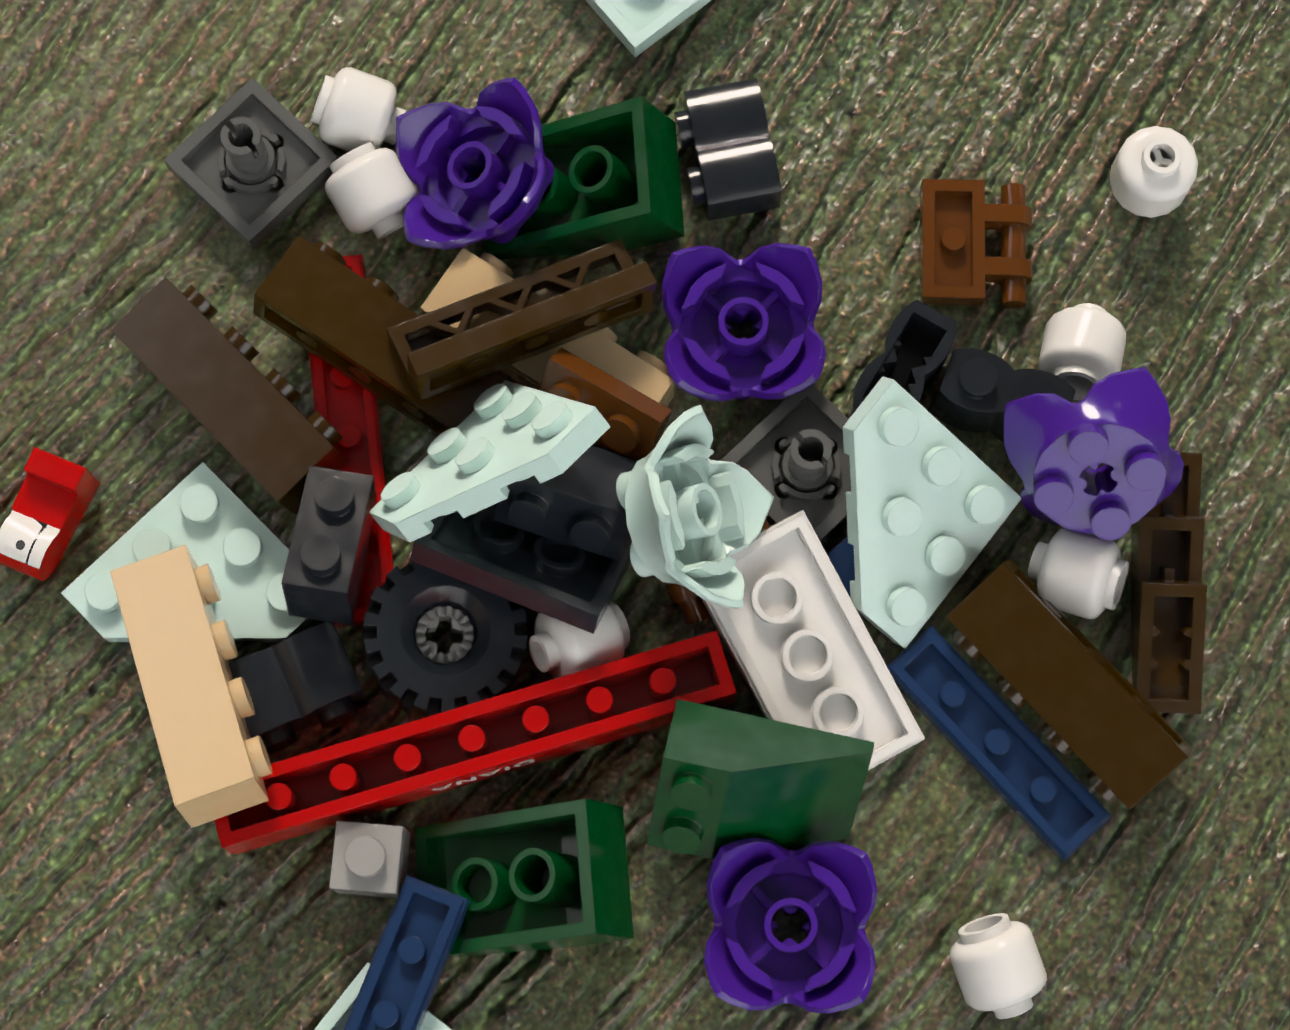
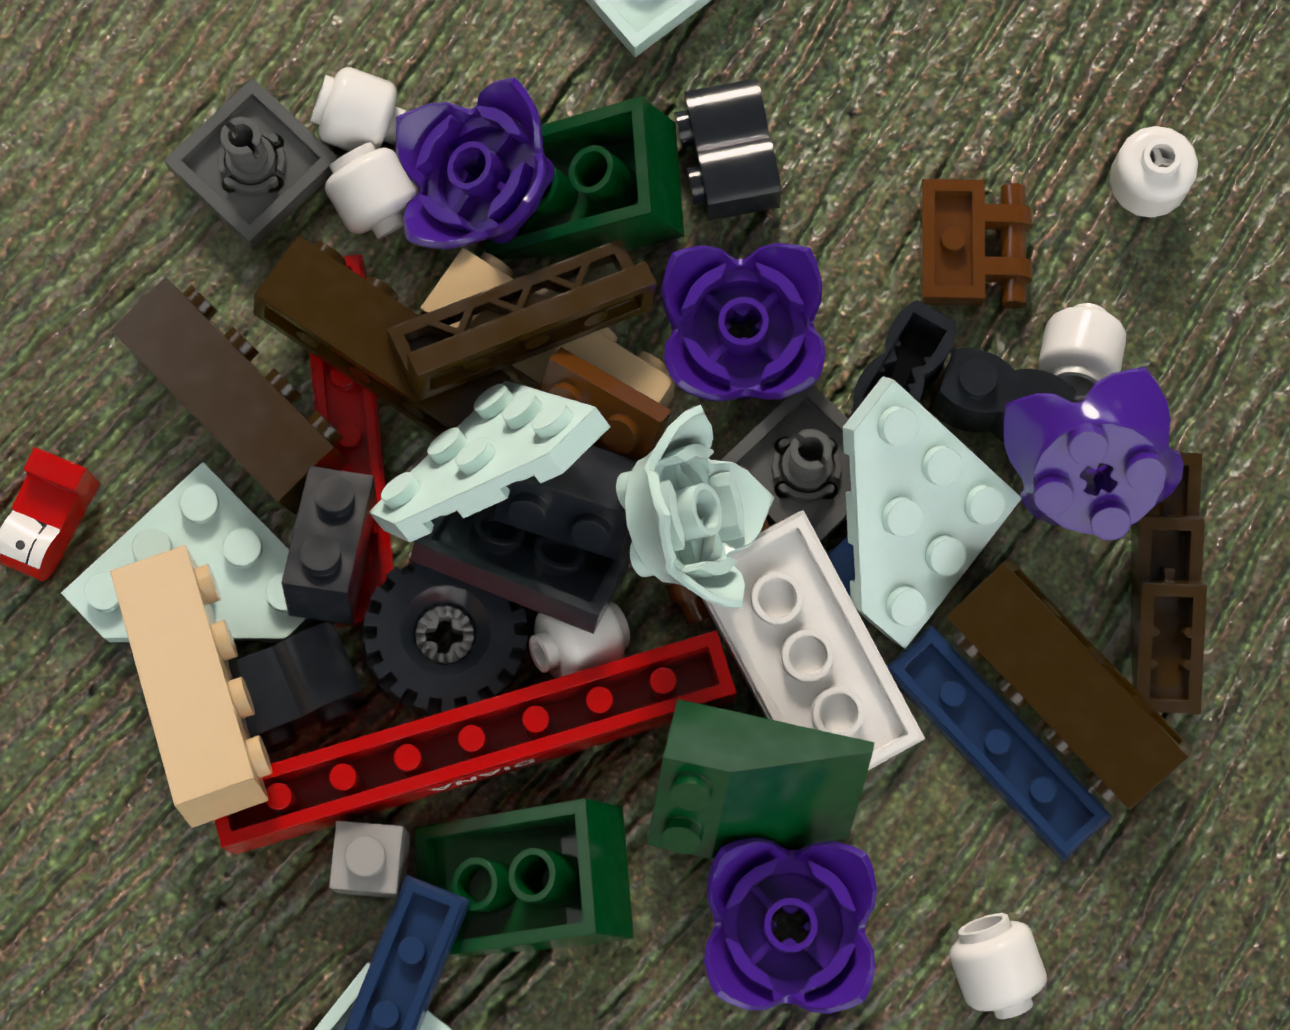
white head [1028,528,1129,619] -> none

